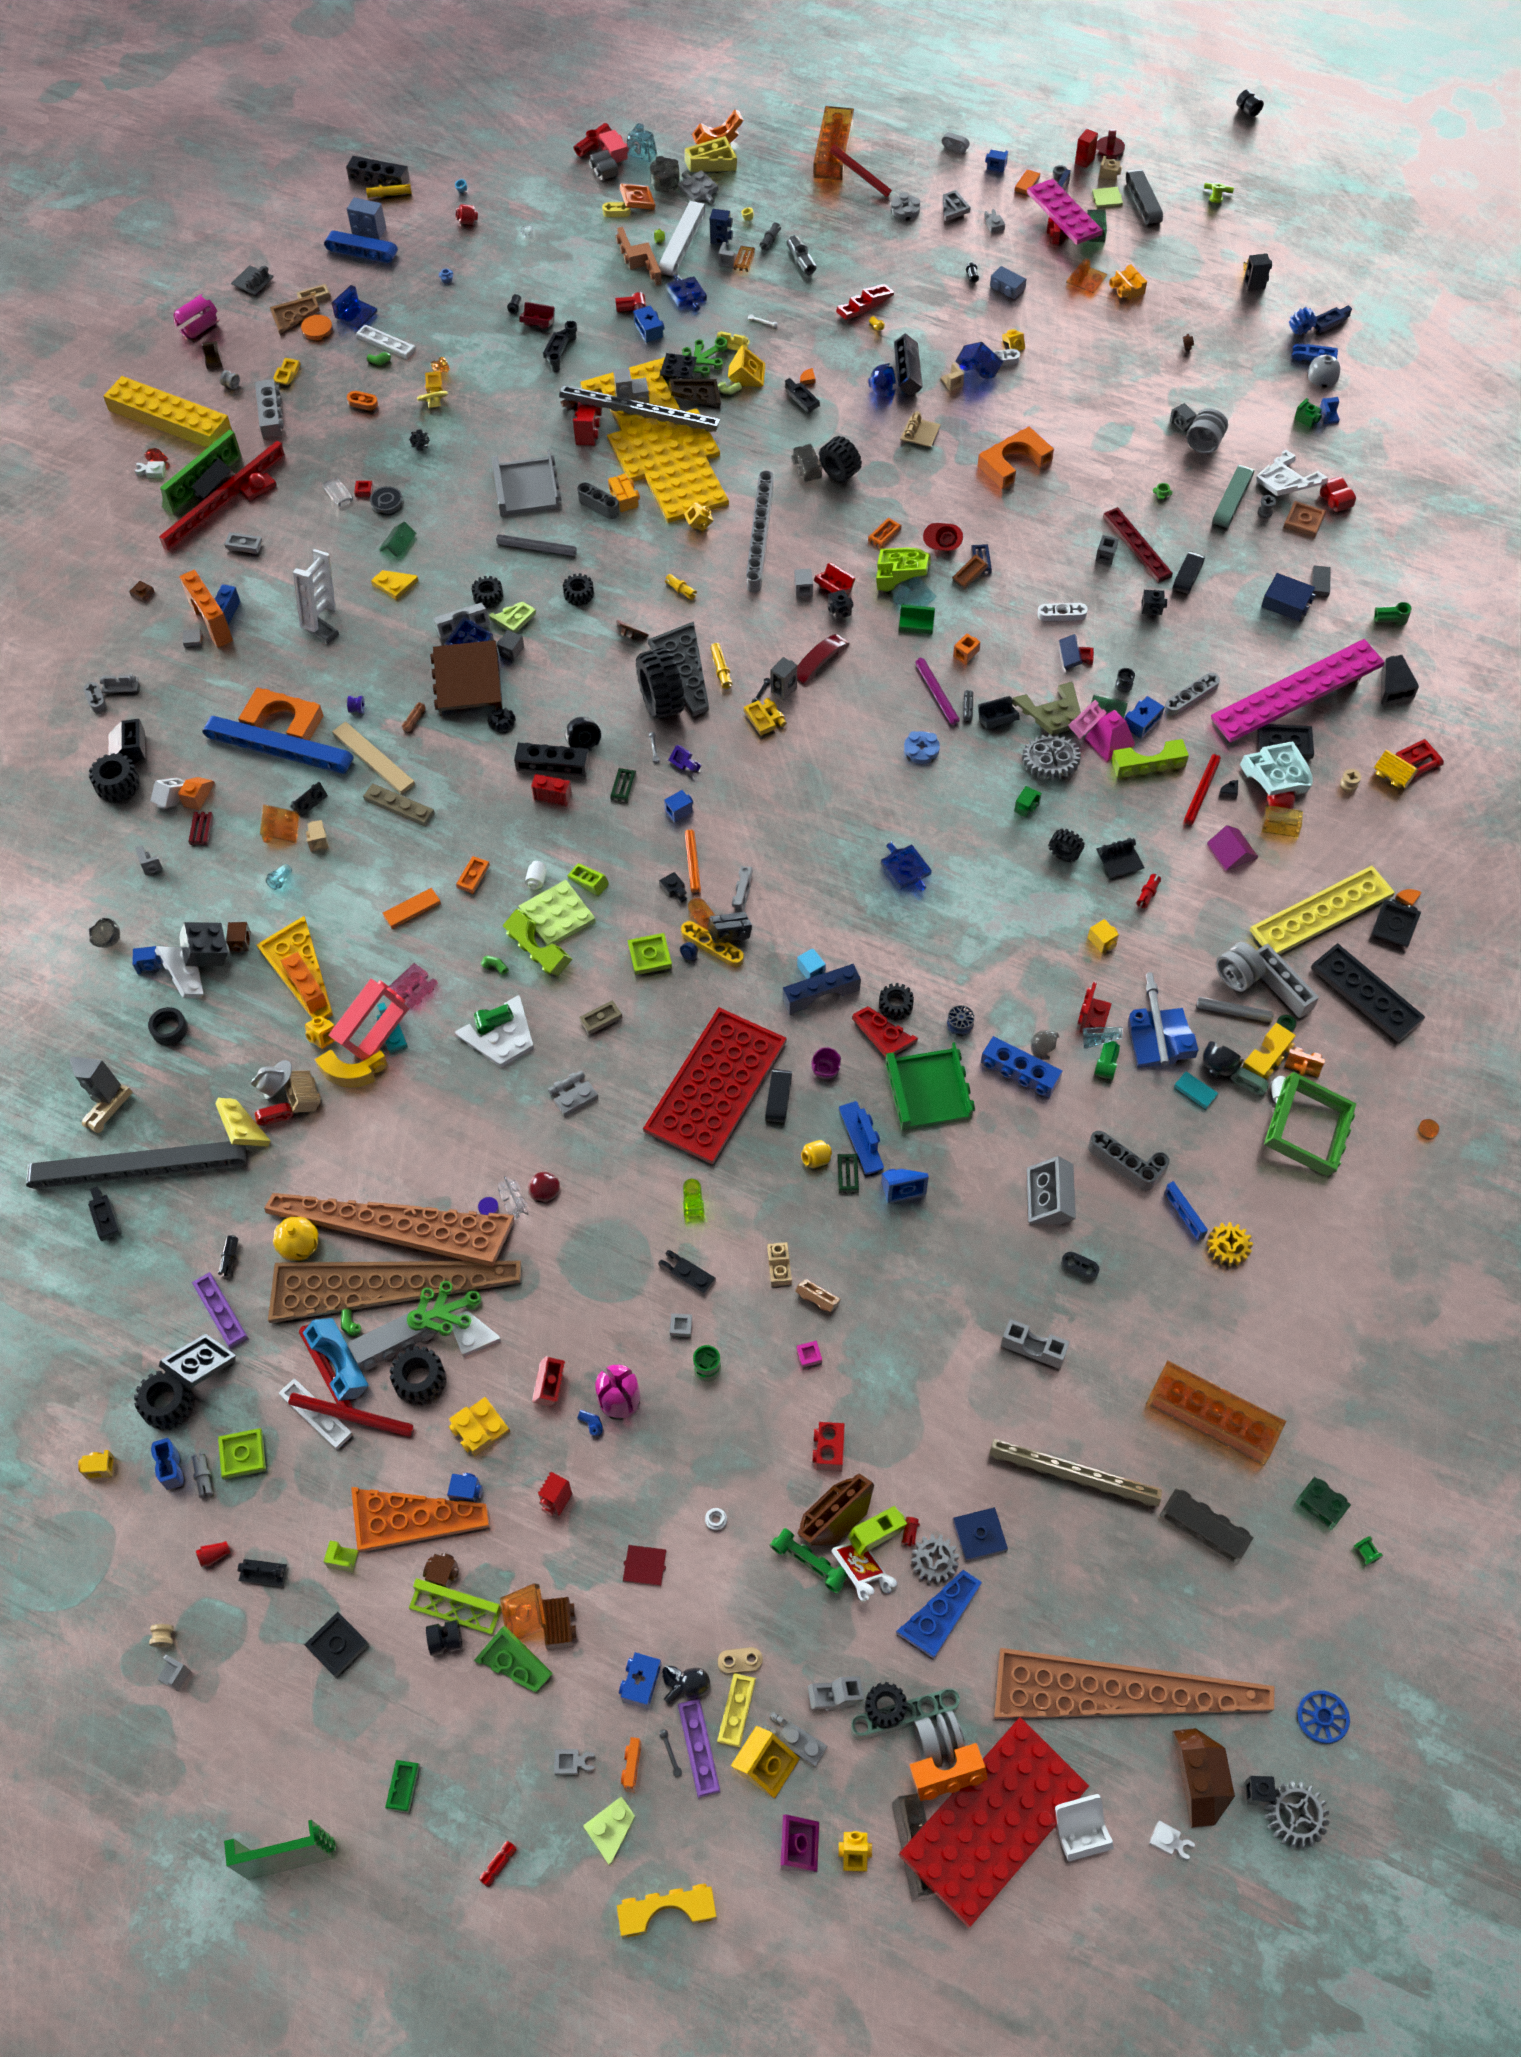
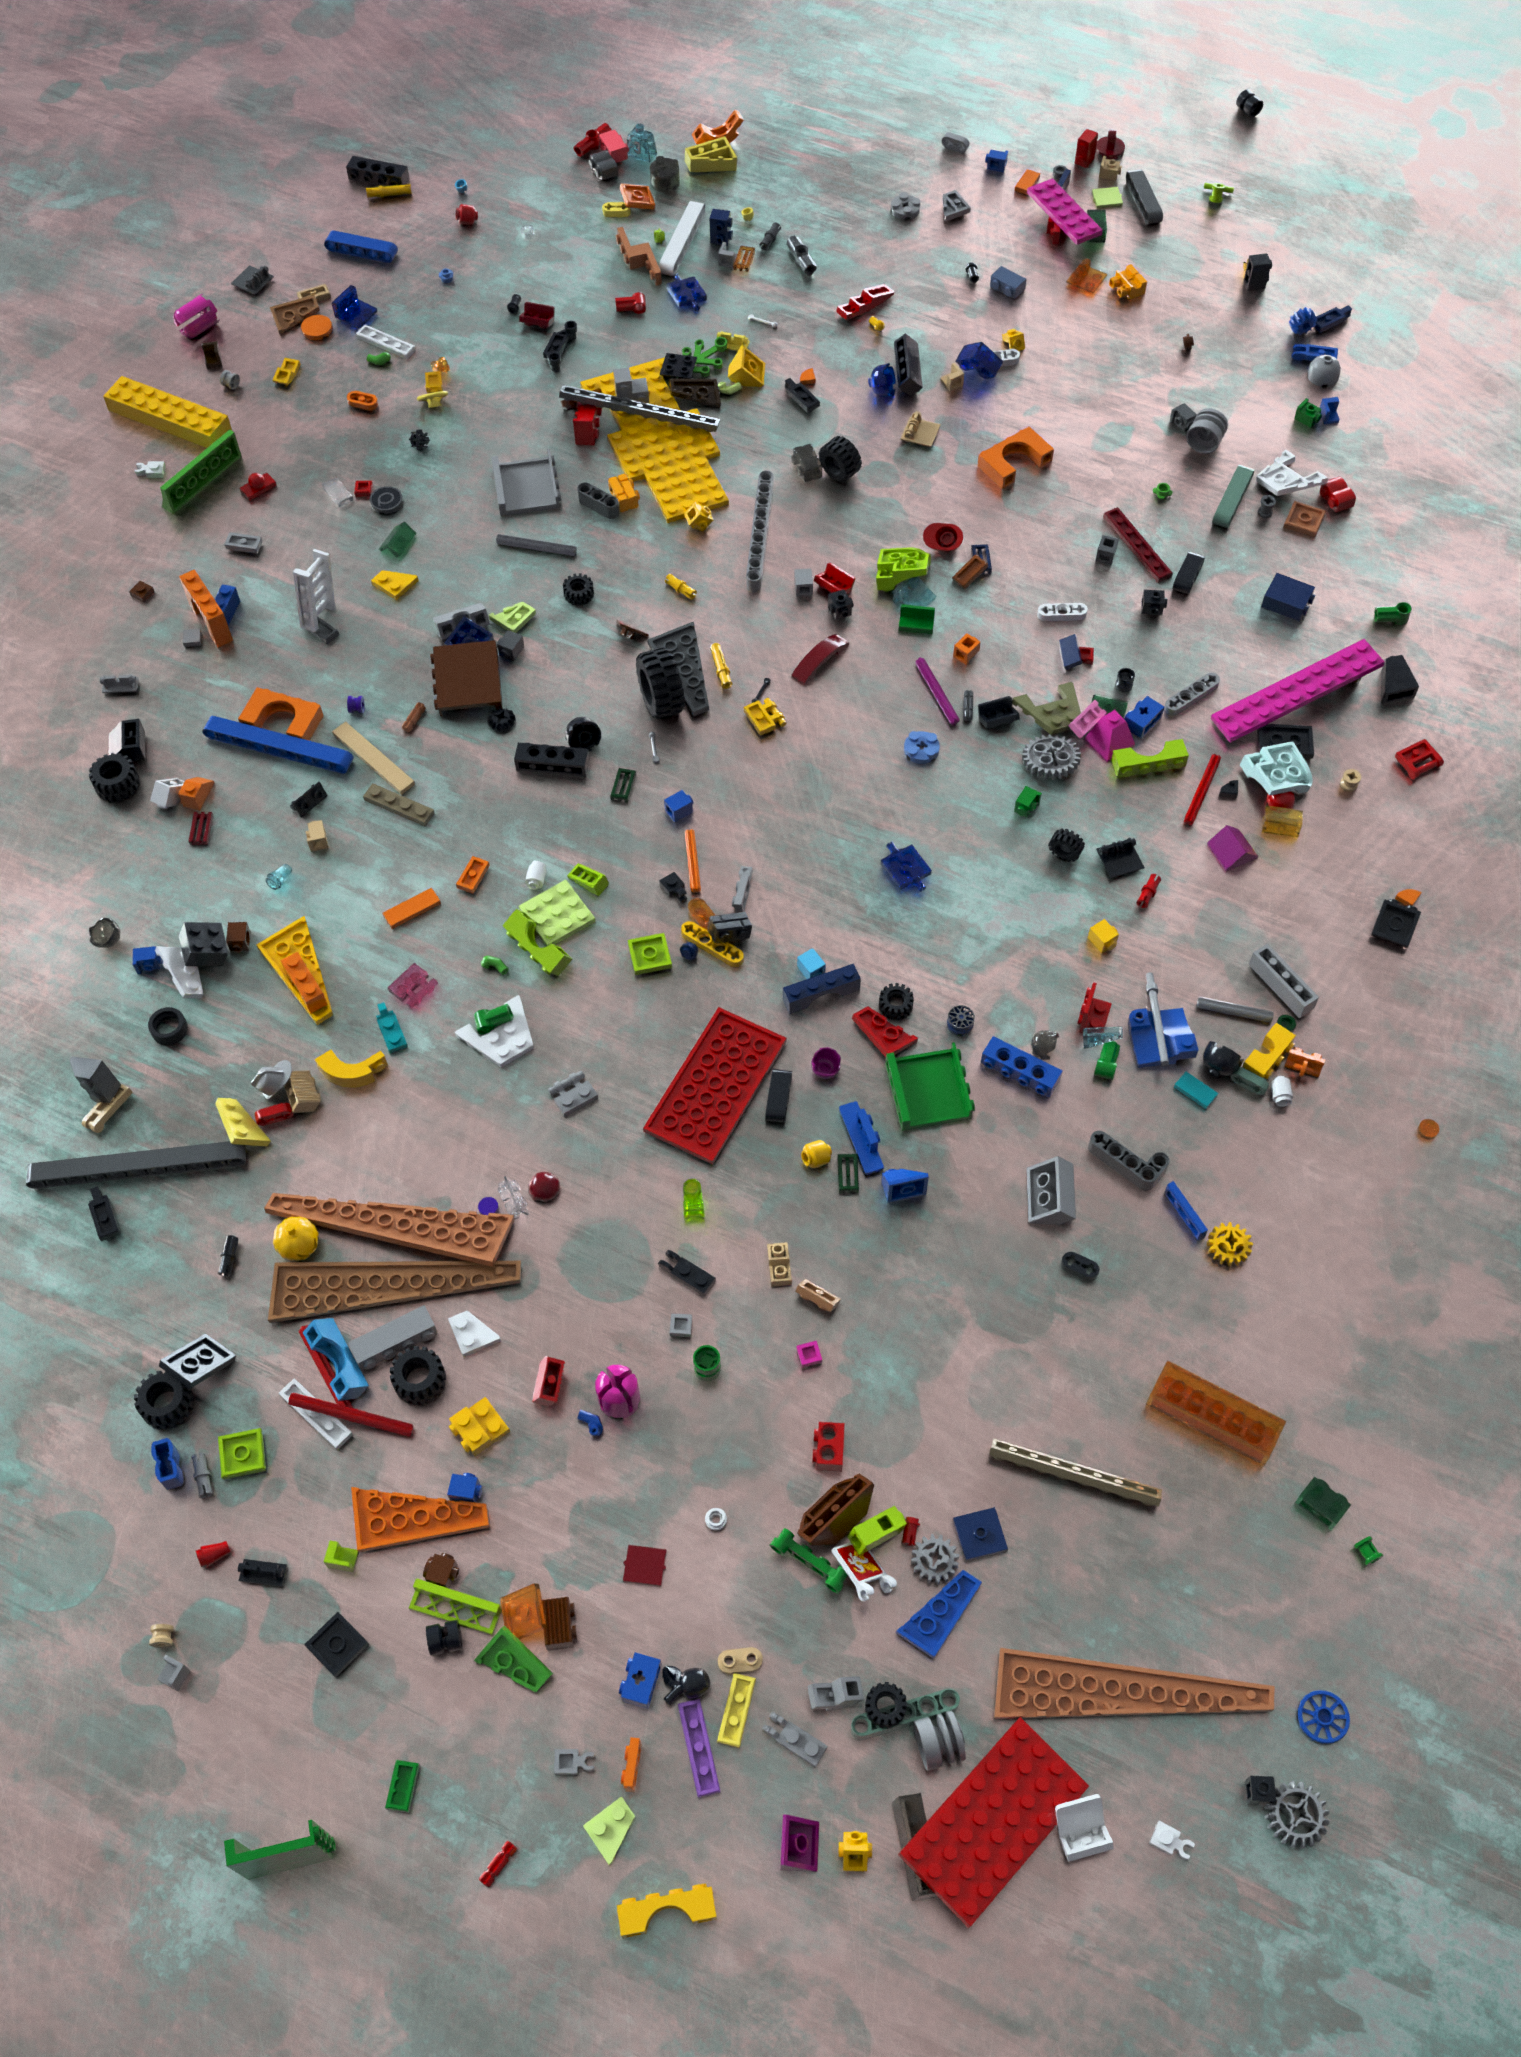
yellow brick [78,1450,114,1479] -> none
light grey beam [84,682,106,712] -> none
light grey bracket [135,845,162,874] -> none
clear red arm [144,448,168,463] -> none
red plate [159,441,285,551] -> none
black slope [192,458,235,500] -> none
medium lavender tile [192,1272,249,1349] -> none
light grey brick [255,379,284,439] -> none
clear orange hinge [260,804,299,843] -> none
yellow brick [305,1016,335,1049] -> none
coral window [328,979,410,1061] -> none
bright green arm [341,1309,361,1336] -> none
sand blue piece [347,197,386,240] -> none
bright green plant [407,1281,481,1336] -> none
black tyre [471,576,504,608] -> none
red brick [531,774,572,806] -> none
red brick [538,1472,573,1516] -> none
dark tan plate [579,1000,623,1035] -> none
blue brick [633,305,665,343] -> none
dark grey hinge [659,1729,682,1777] -> none
dark purple plate [668,745,702,771] -> none
light grey plate [677,170,719,204] -> none
yellow slope [731,1726,800,1799] -> none
dark grey brick [770,657,797,700] -> none
clear orange brick [813,106,854,180] -> none
red axle [830,145,892,197] -> none
orange tile [868,517,902,548] -> none
orange arch [909,1743,988,1801] -> none
light grey plate [984,209,1005,233] -> none
light grey arch [1001,1319,1070,1369] -> none
clear smoke brick [1160,1488,1254,1565] -> none
reddish brown wedge [1173,1728,1235,1828] -> none
light grey wheel [1216,942,1266,992] -> none
light yellow plate [1249,866,1395,955] -> none
bright green window [1264,1072,1357,1176] -> none
black plate [1311,943,1425,1042] -> none
dark grey tile [1312,565,1331,597] -> none
yellow brick [1373,749,1419,789] -> none

